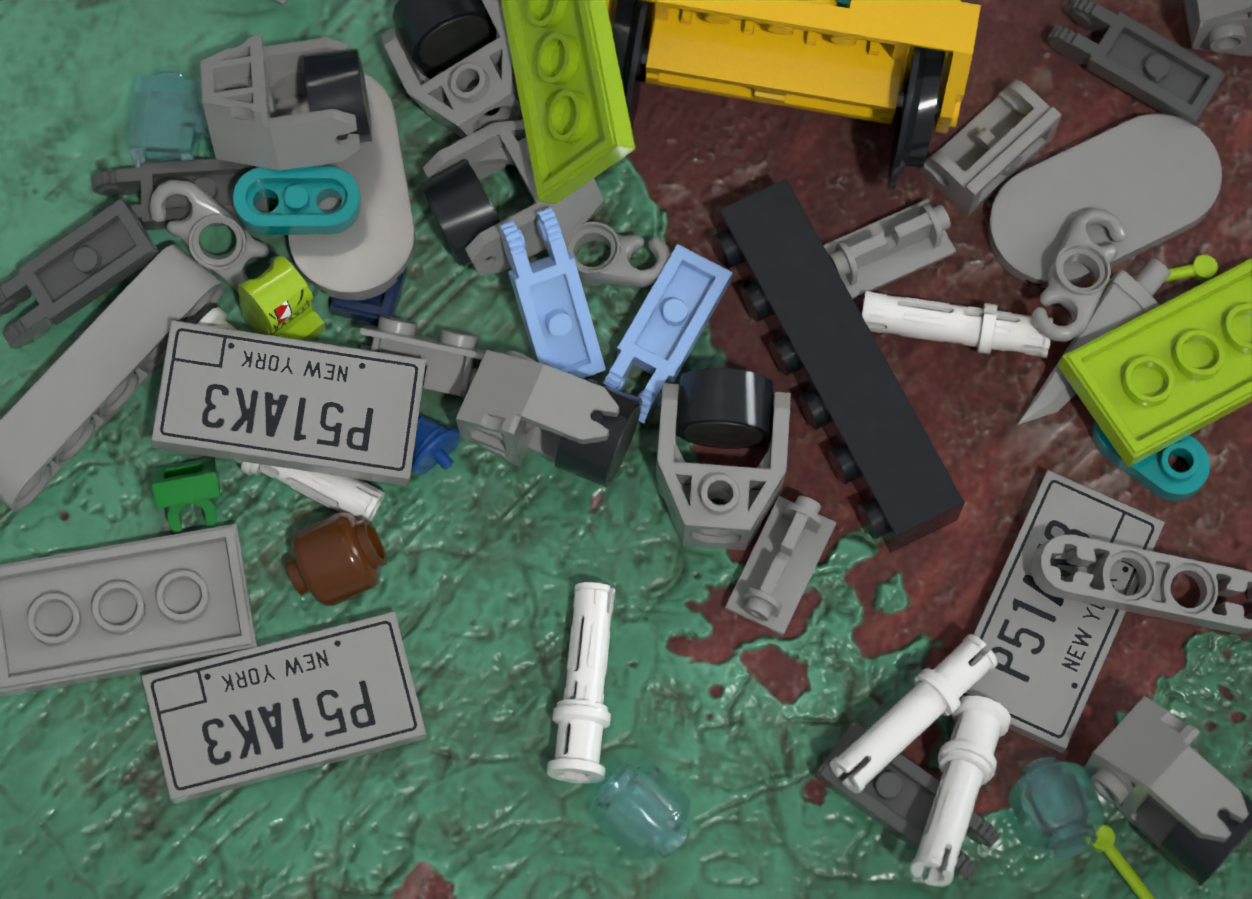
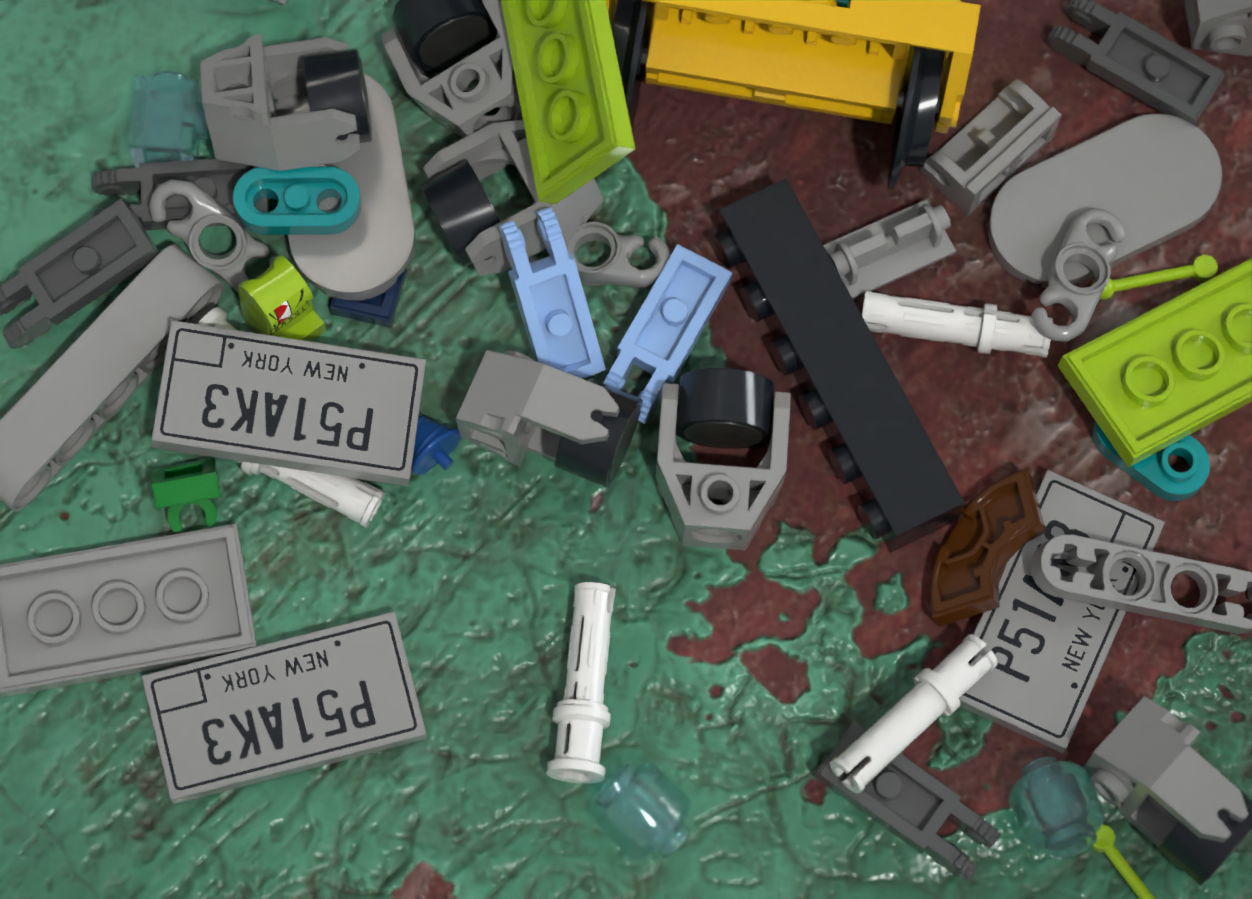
reddish brown head [286,512,387,607] -> none
light grey hinge [360,316,492,398] -> none
light grey hinge [725,495,837,636] -> none
white pin [911,696,1011,886] -> none
light grey bar [1017,258,1171,425] -> none
none -> reddish brown tile [930,468,1046,627]

